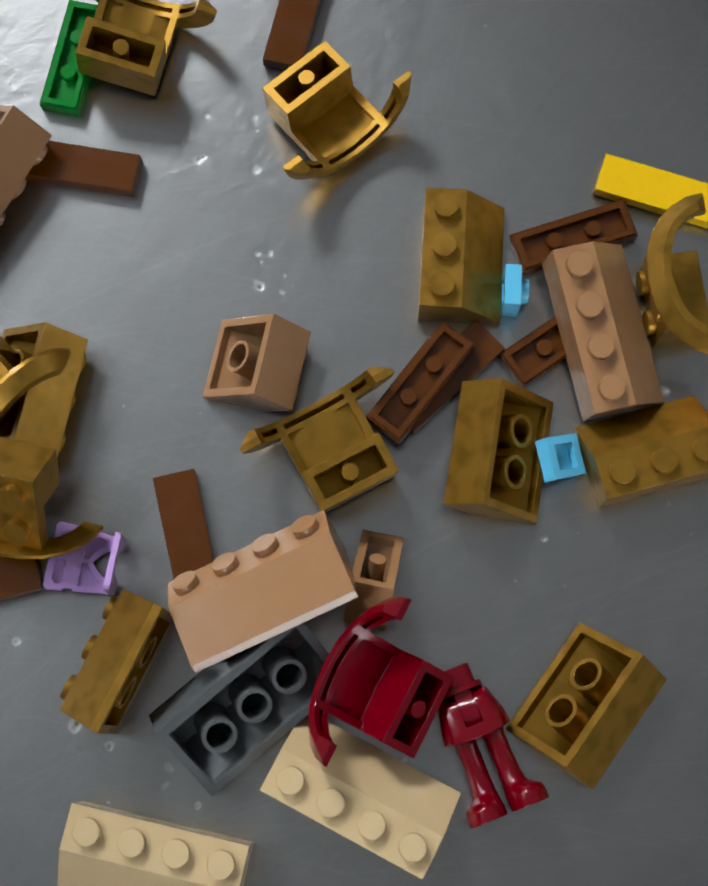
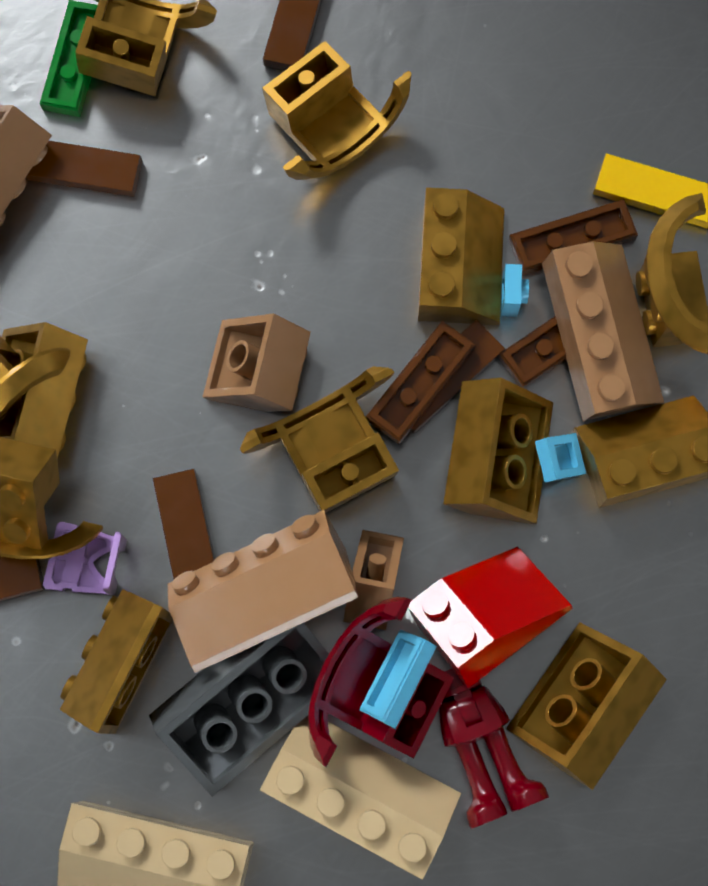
none -> medium azure tile [360,629,437,729]
none -> red slope [408,546,573,689]

